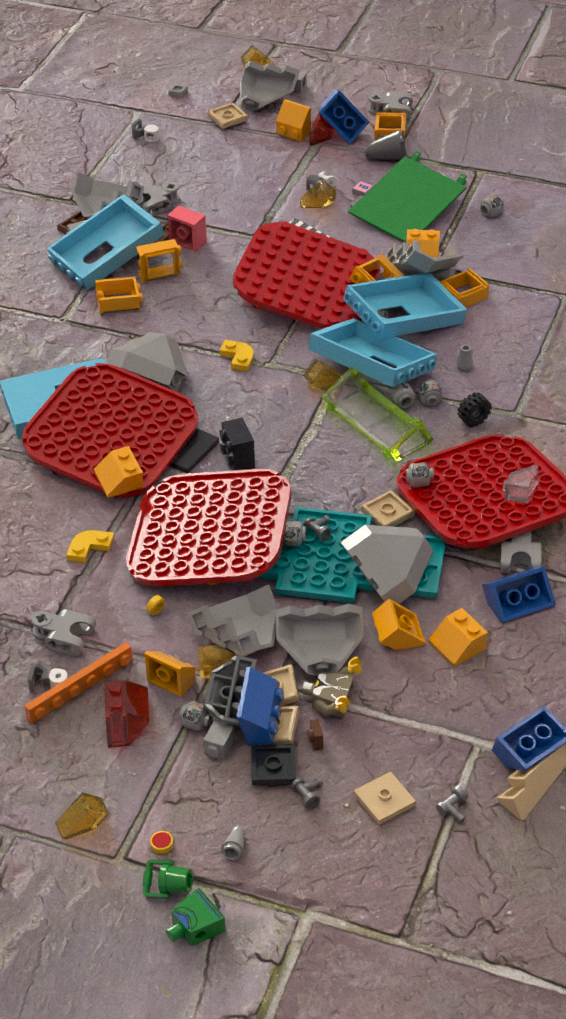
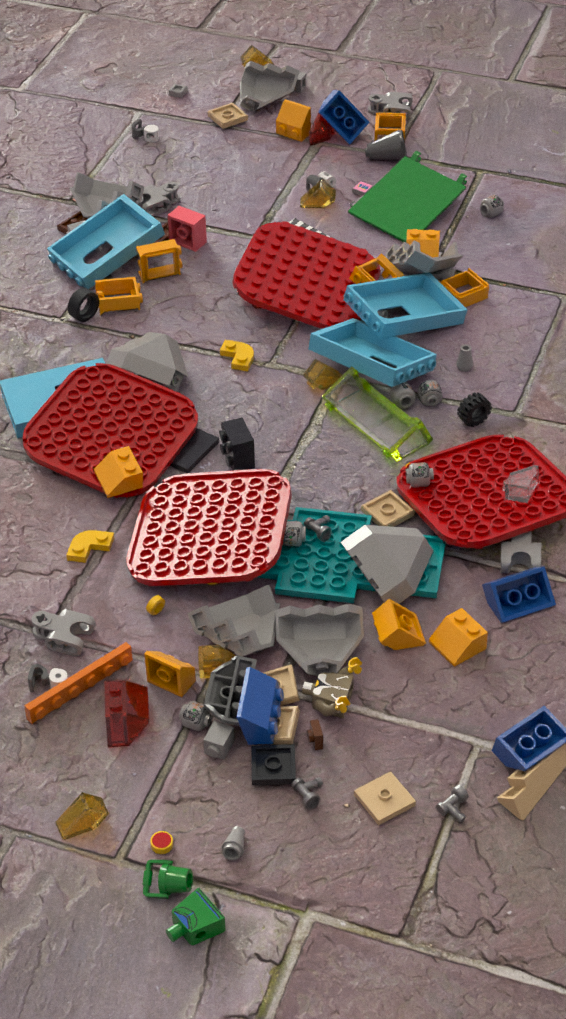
none -> black tyre [68,288,99,322]

